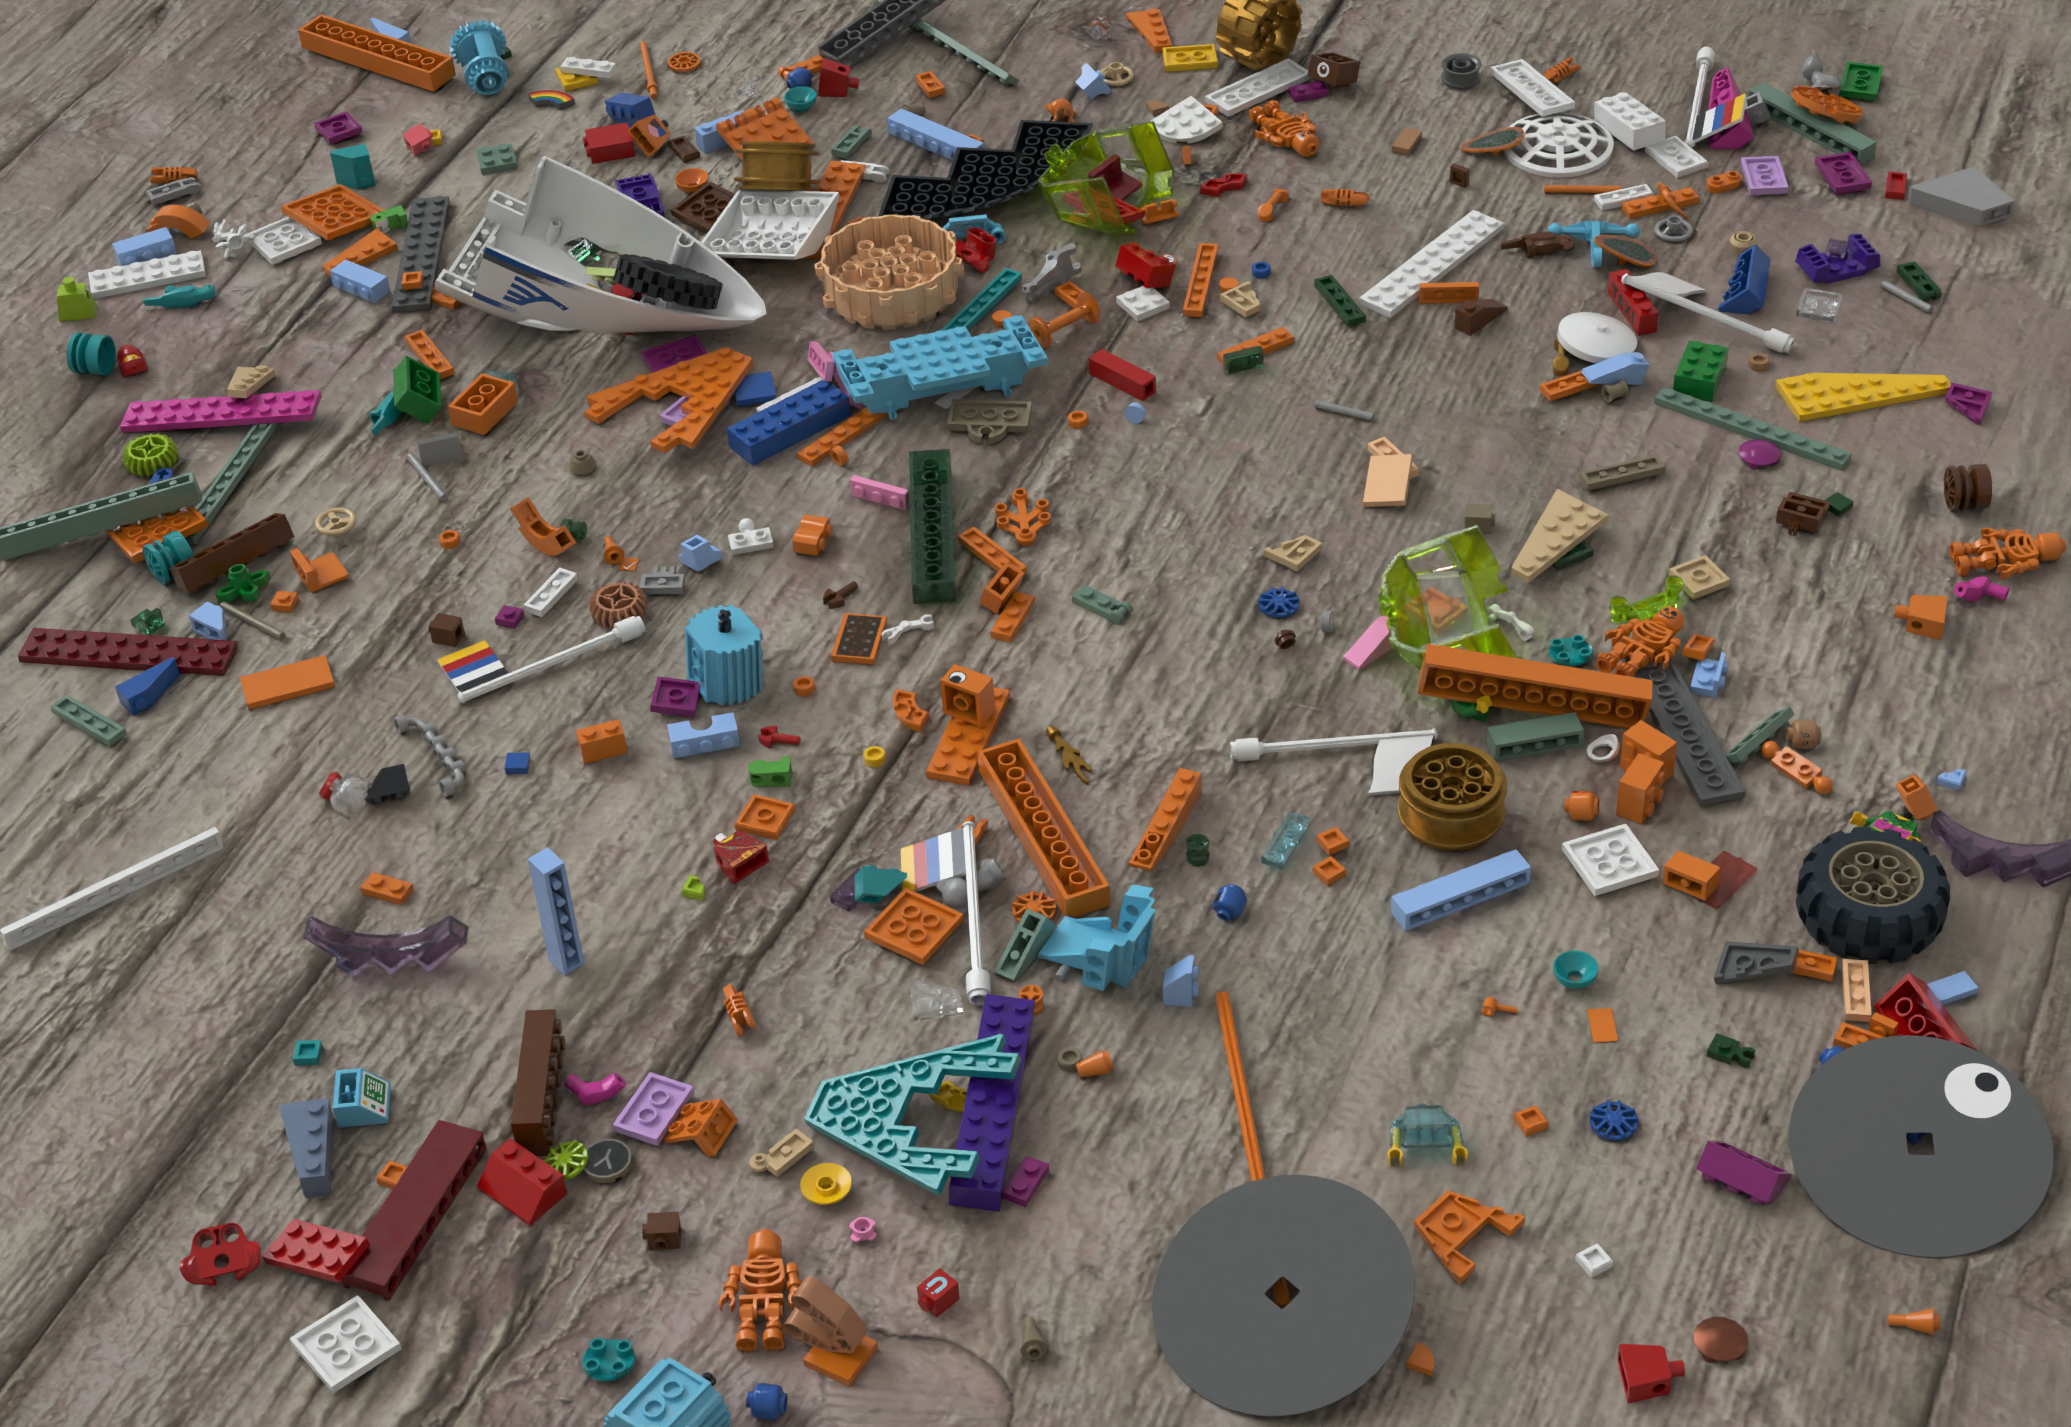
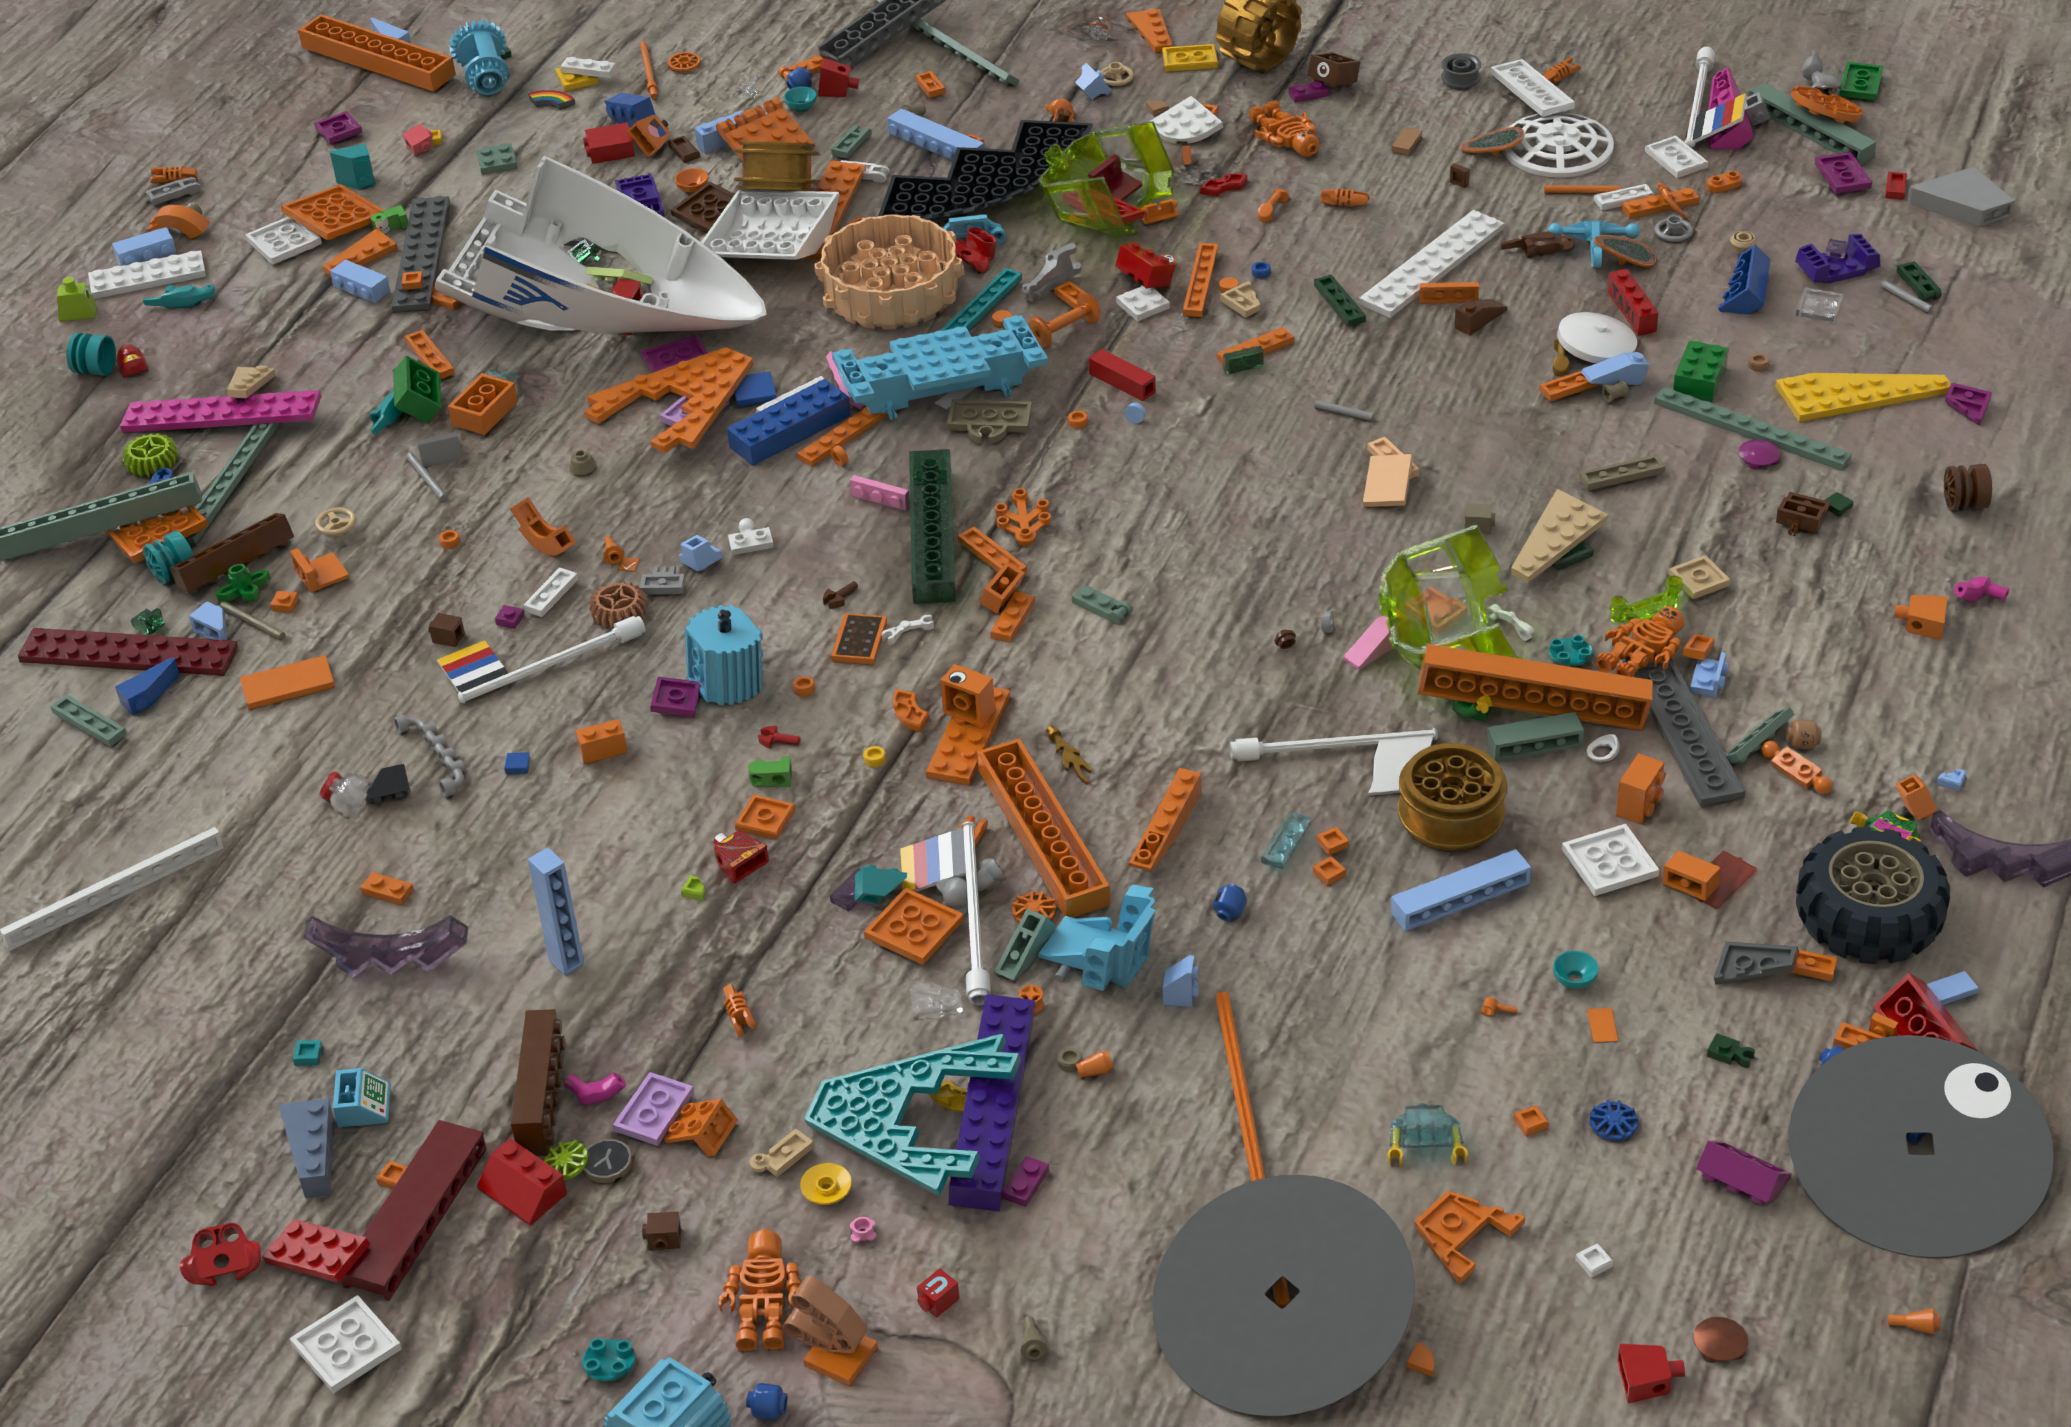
white piece [212,219,255,260] -> none
clear green wheel [560,518,587,542] -> none
black tyre [613,254,723,310] -> none
light blue arch [667,712,740,759] -> none
orange brick [792,514,833,556] -> none
bright pink plate [807,341,836,382] -> none
clear green wheel [1186,834,1210,867] -> none
white plate [1205,58,1311,117] -> none
blue wheel [1259,587,1300,618] -> none
tan wing [1264,535,1322,572] -> none
orange head [1565,791,1600,821] -> none
white brick [1594,92,1666,150] -> none
orange brick [1620,720,1677,783] -> none
white flag [1621,272,1794,354] -> none
lavender plate [1740,156,1788,196] -> none
light nougat plate [1842,959,1872,1022] -> none
orange piece [1949,528,2066,579] -> none

